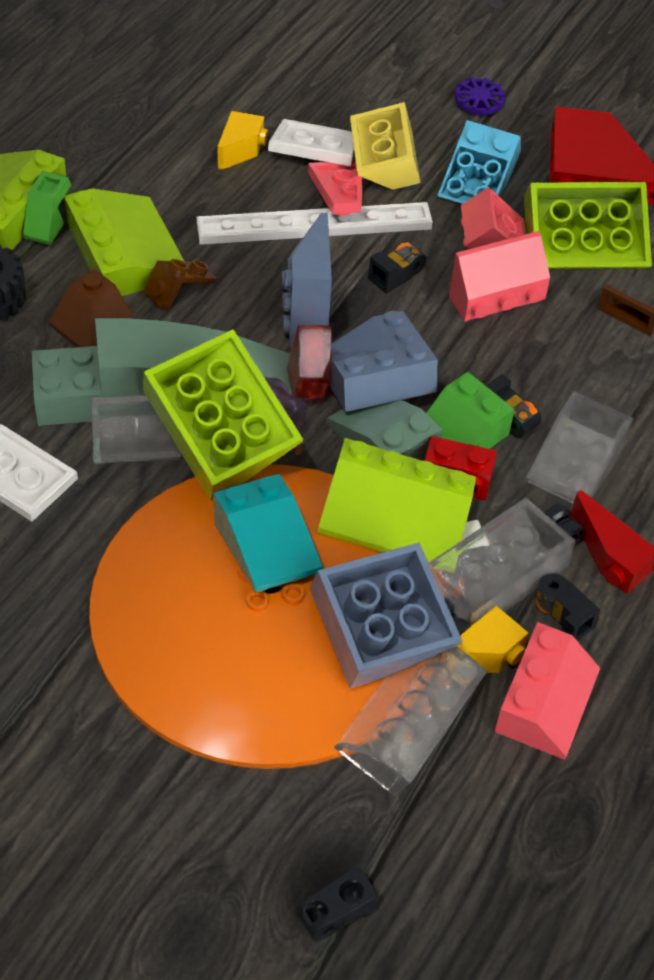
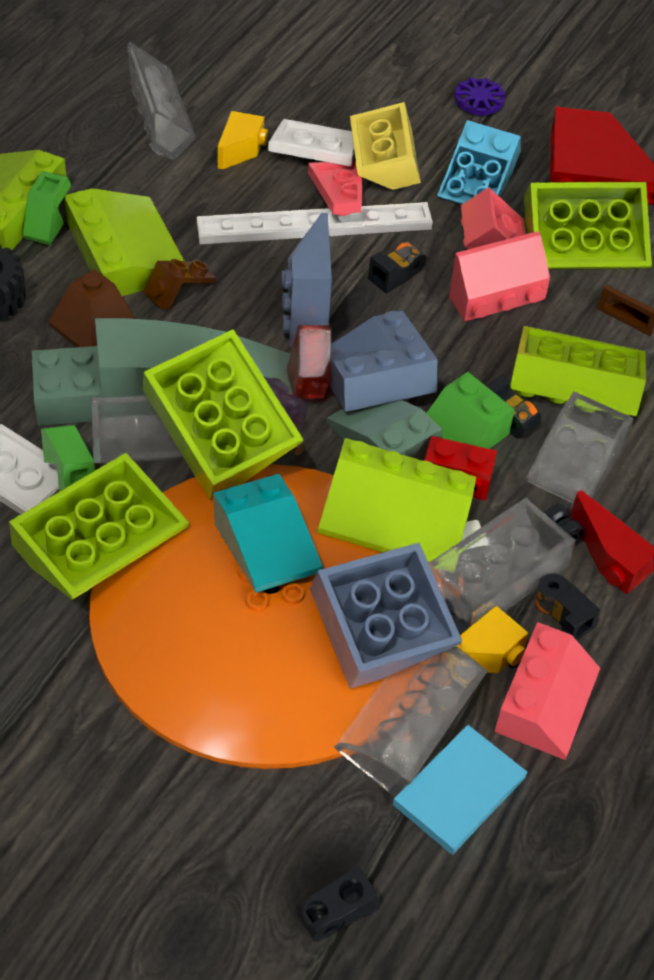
none -> lime slope [9,453,189,600]
none -> bright green slope [41,425,95,492]
none -> clear slope [127,42,196,160]
none -> medium azure tile [393,725,527,855]
none -> lime slope [510,326,646,417]

